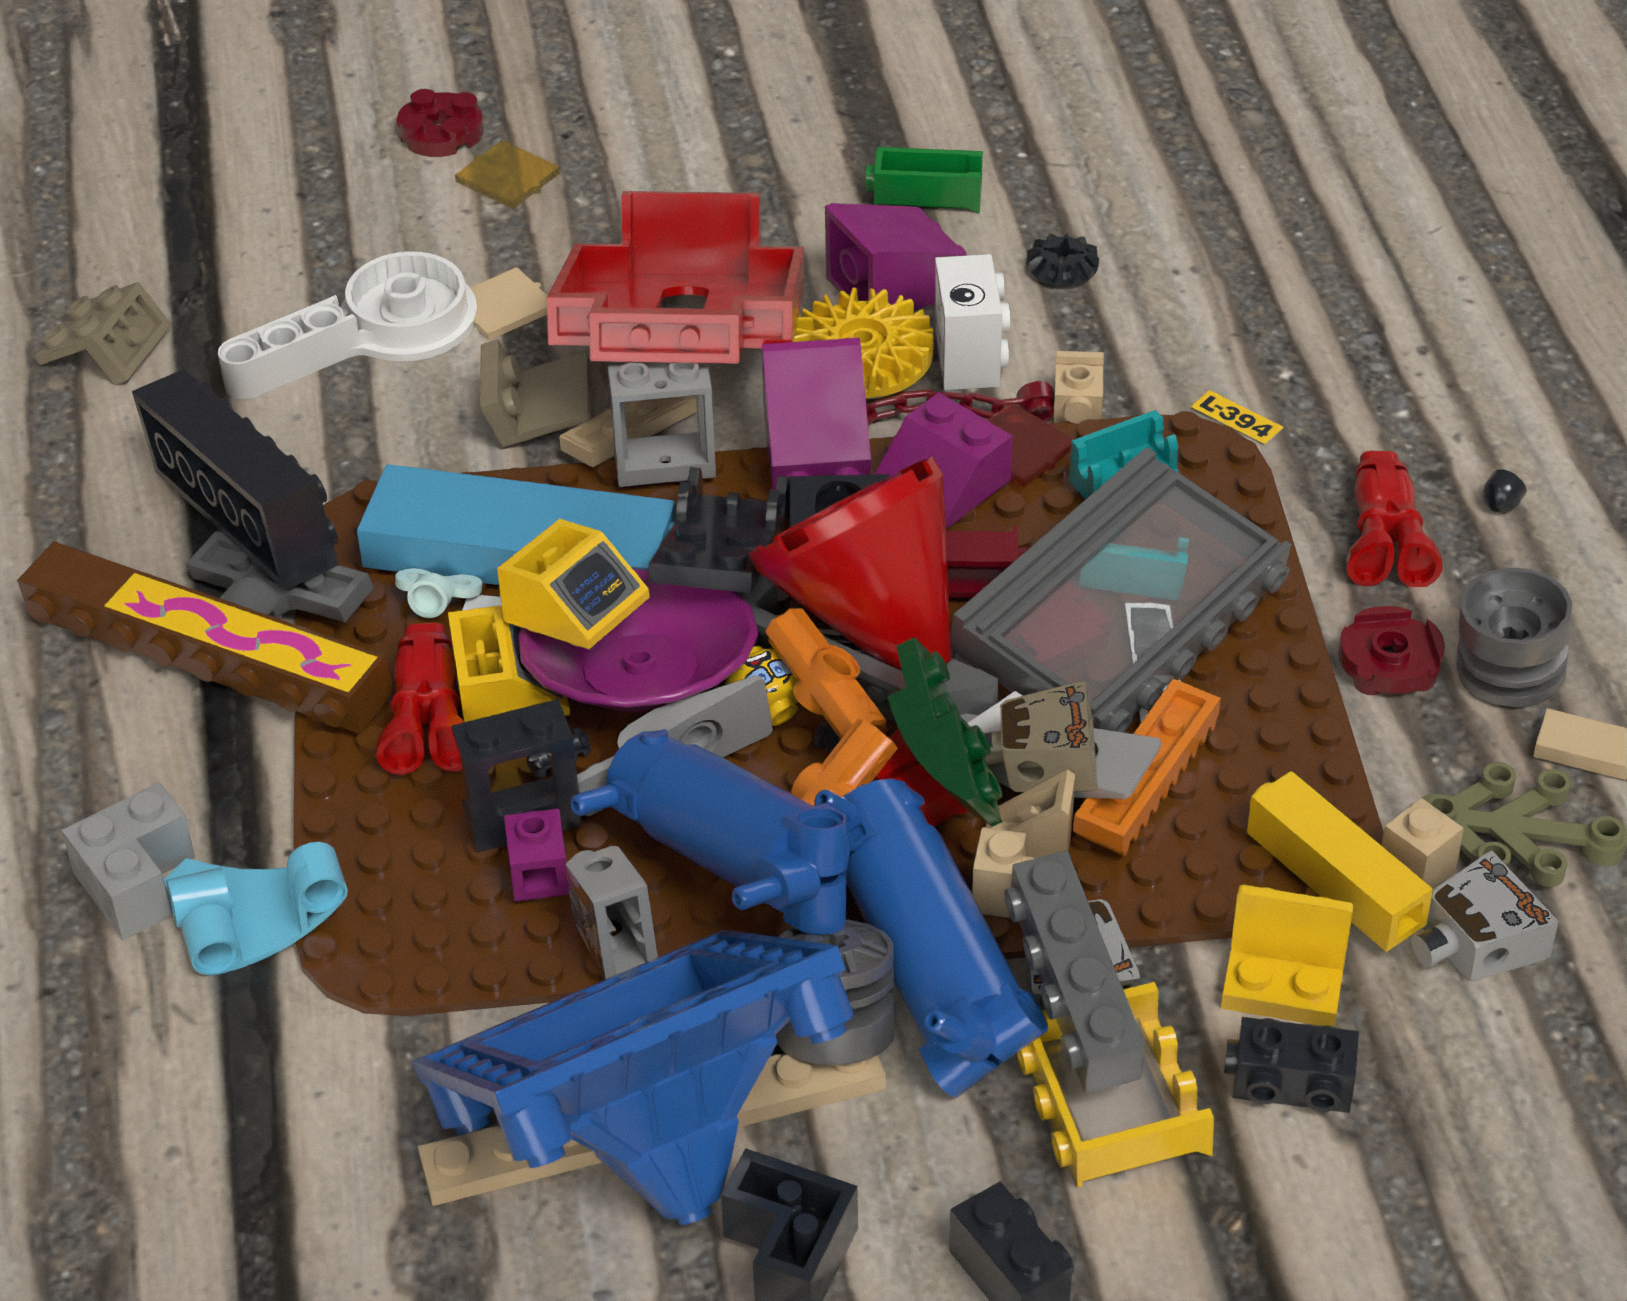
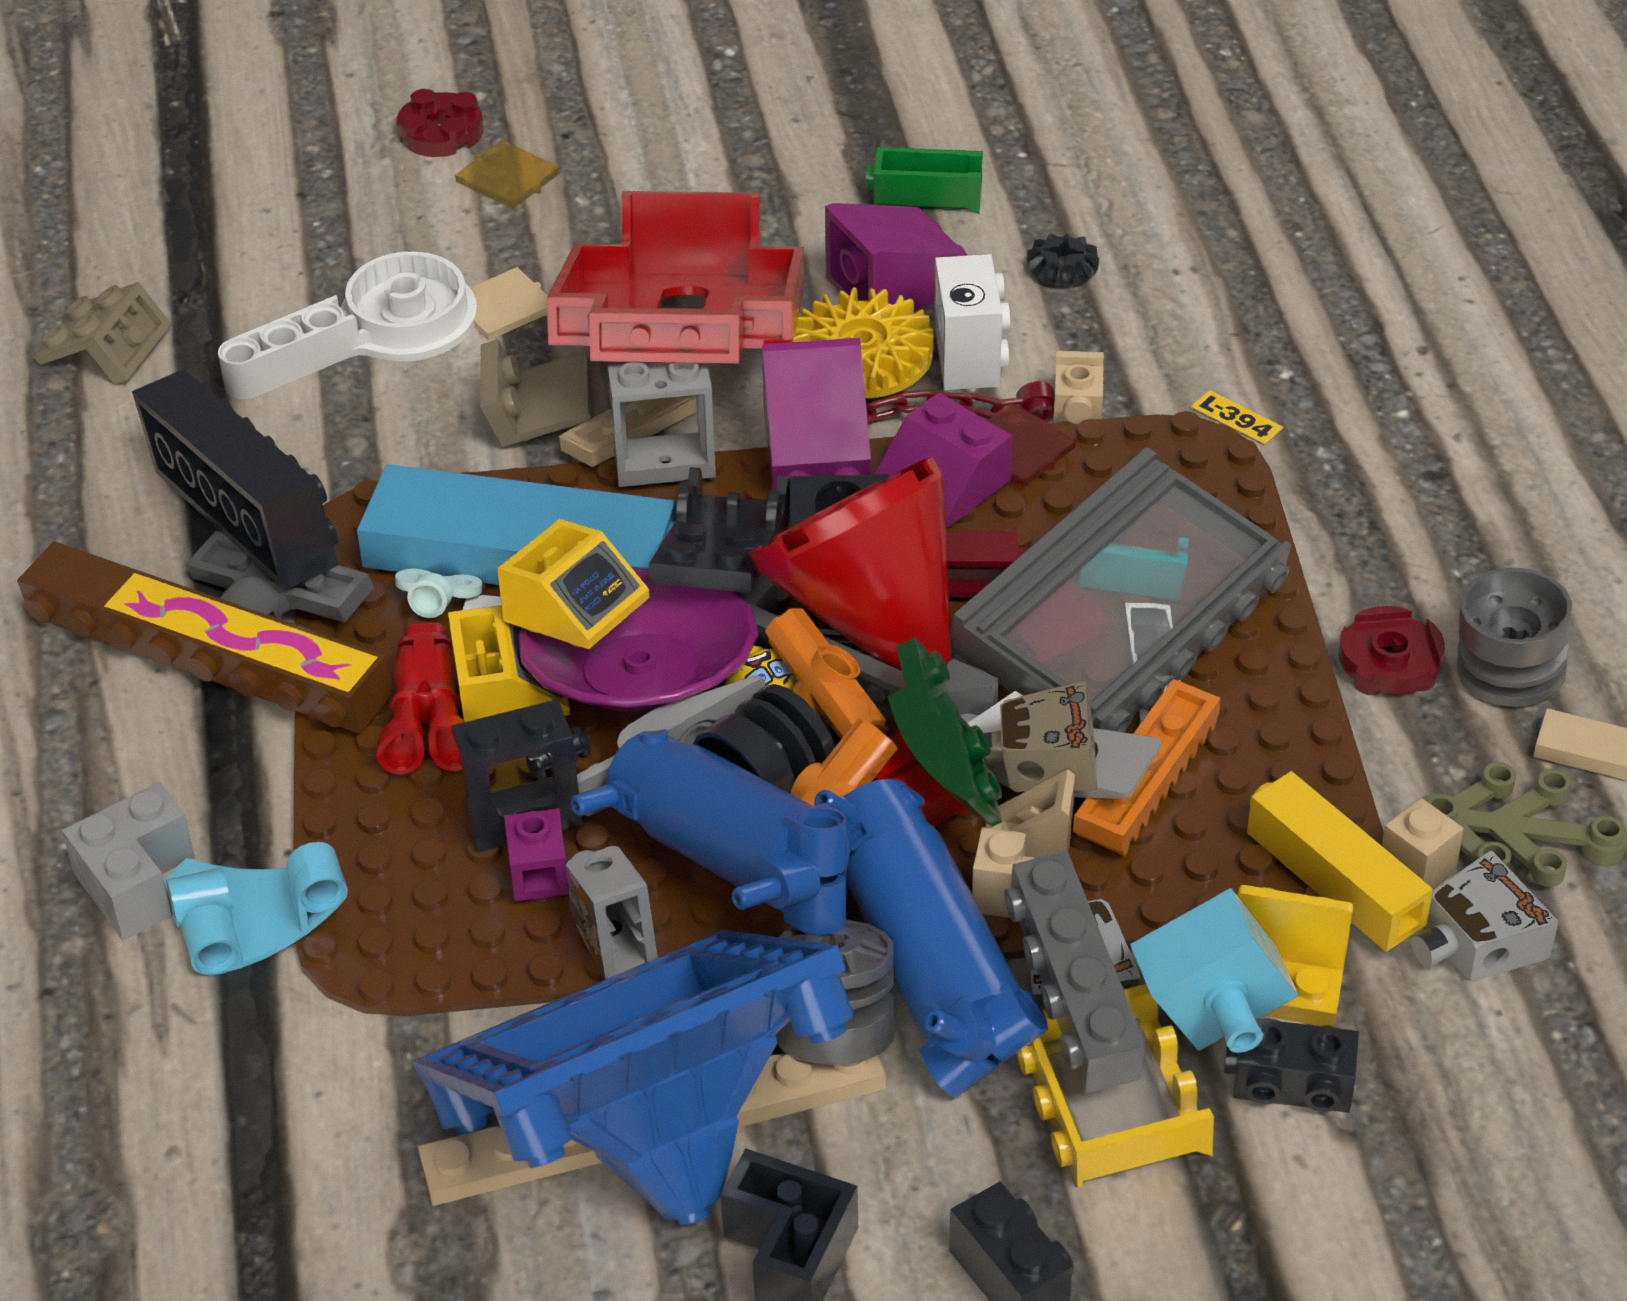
teal hinge [1069,410,1179,500] -> none
red piece [1346,450,1443,587] -> none
black hinge [1482,469,1527,512] -> none
none -> black wheel [693,684,835,794]
none -> medium azure brick [1130,888,1299,1053]

